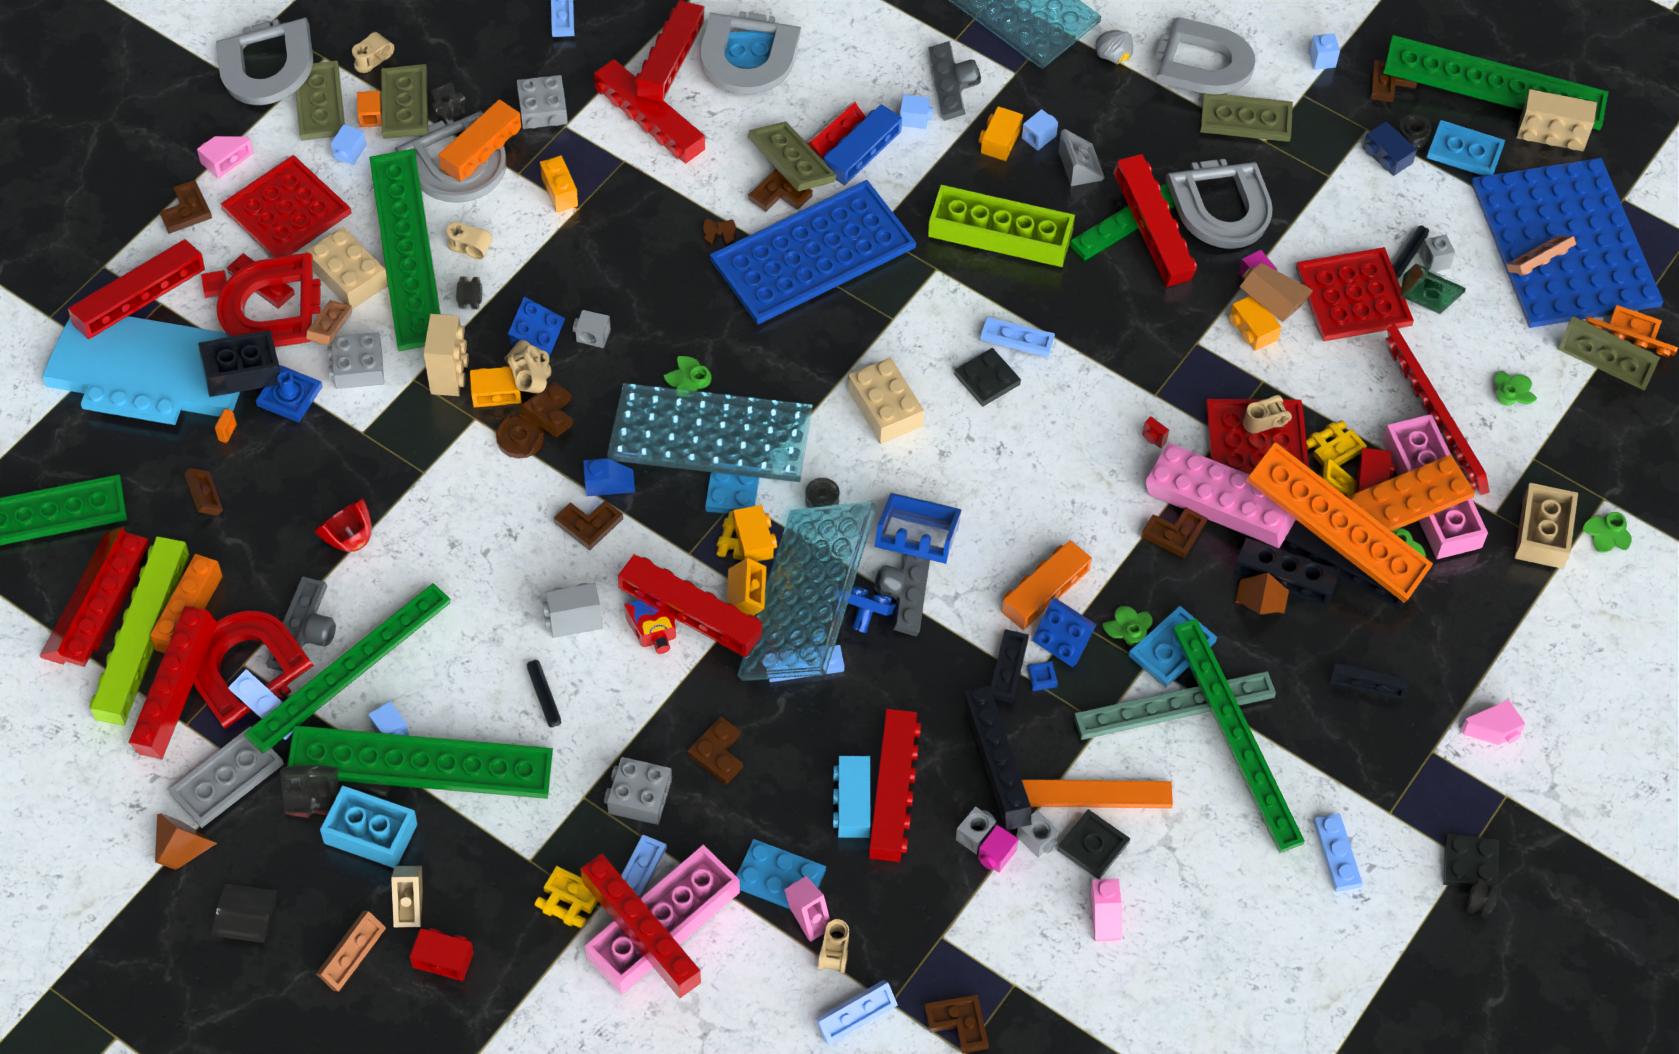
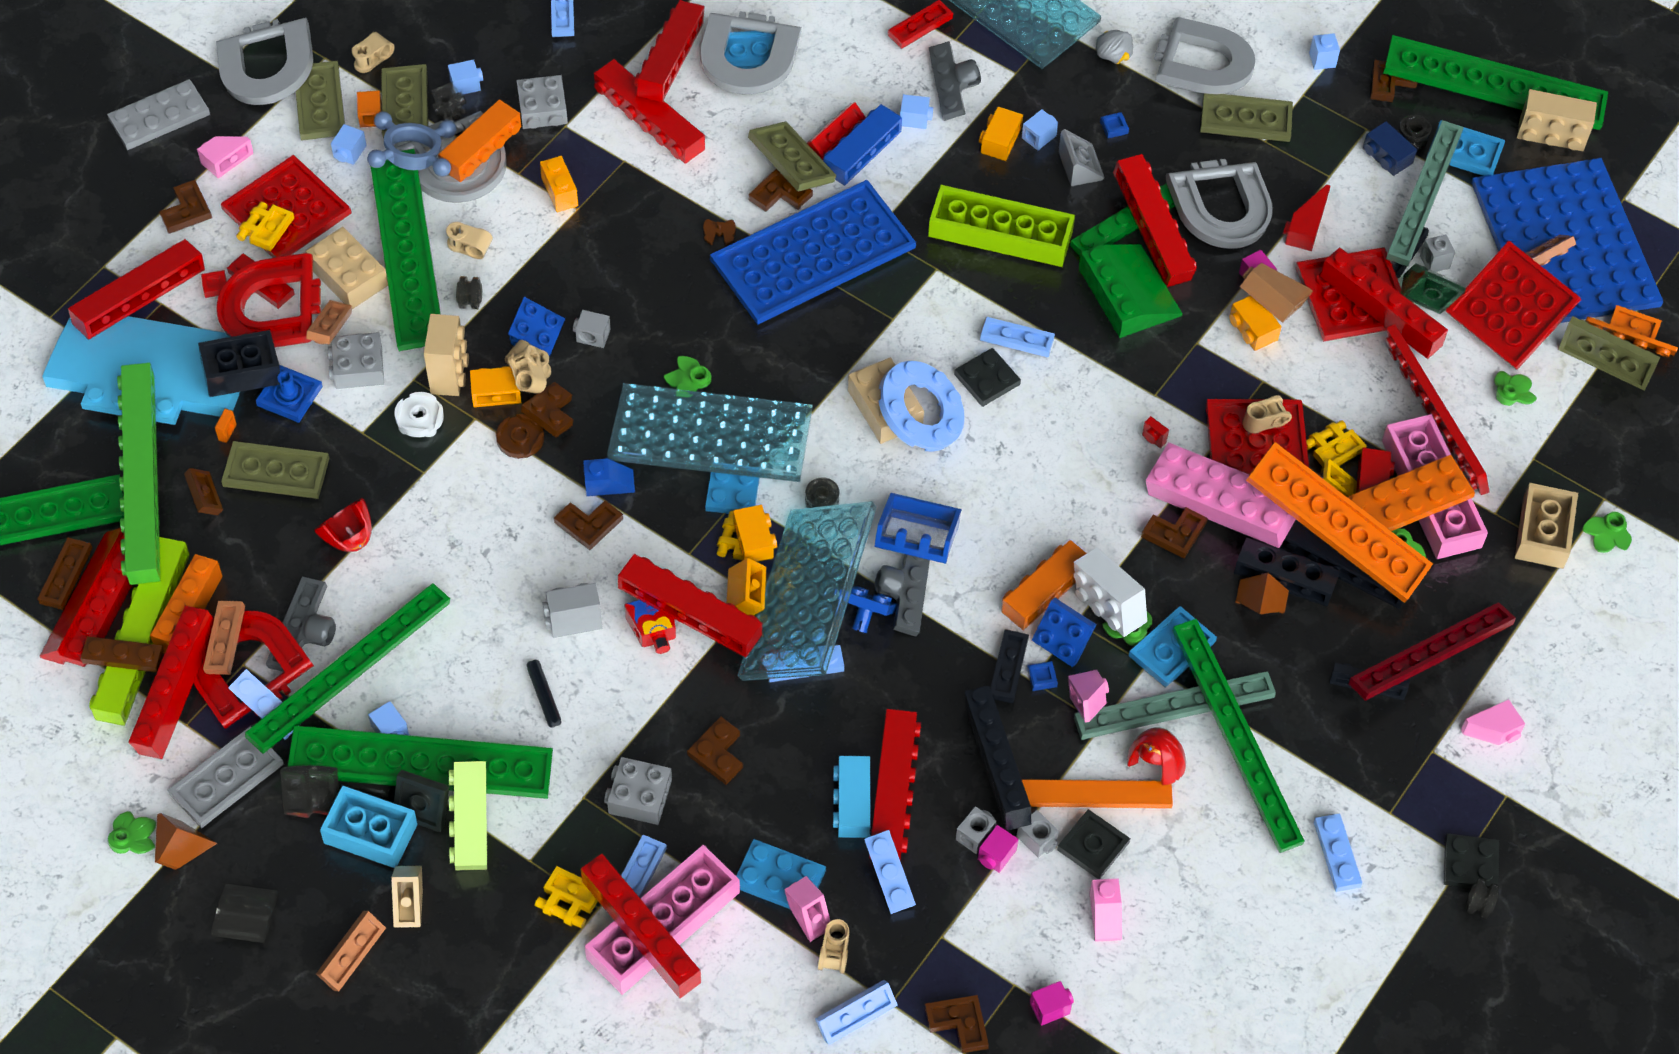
red brick [410,928,474,981] -> none
none -> reddish brown plate [38,537,93,610]
none -> reddish brown plate [81,636,164,672]
none -> light grey plate [107,79,210,150]
none -> bright green plate [108,811,156,854]
none -> bright green brick [117,363,161,585]
none -> nougat plate [203,601,245,675]
none -> olive plate [221,441,329,499]
none -> yellow plate [236,202,294,252]
none -> sand blue piece [367,111,457,177]
none -> pearl dark grey plate [394,770,449,832]
none -> white plate [395,392,444,437]
none -> light blue brick [448,60,483,96]
none -> yellowish green brick [449,761,487,870]
none -> light blue plate [864,830,916,914]
none -> light blue plate [879,361,964,452]
none -> red plate [888,0,953,49]
none -> dark pink brick [1030,981,1074,1026]
none -> bright pink slope [1068,670,1109,722]
none -> white brick [1074,547,1147,637]
none -> green slope [1079,244,1183,338]
none -> blue tile [1100,112,1129,139]
none -> red hair [1127,727,1186,785]
none -> red slope [1283,185,1331,251]
none -> red brick [1320,247,1448,359]
none -> dark red plate [1349,602,1516,701]
none -> sand green plate [1386,120,1464,266]
none -> red plate [1446,241,1581,370]

